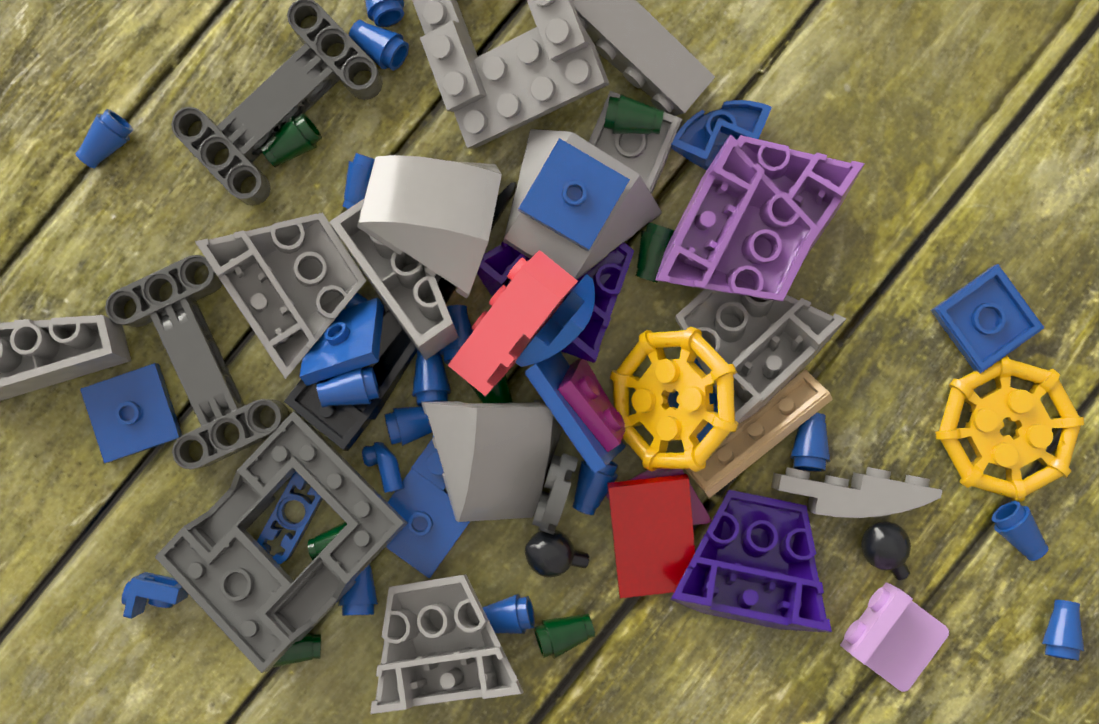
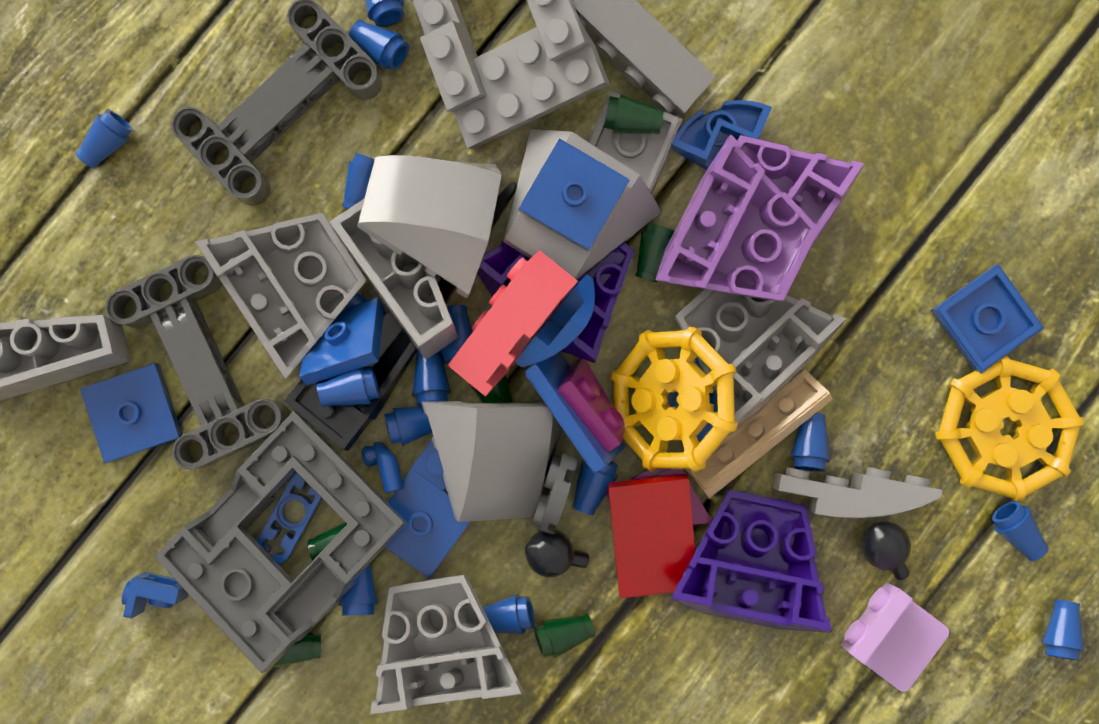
dark green cone [261,113,322,167] -> none

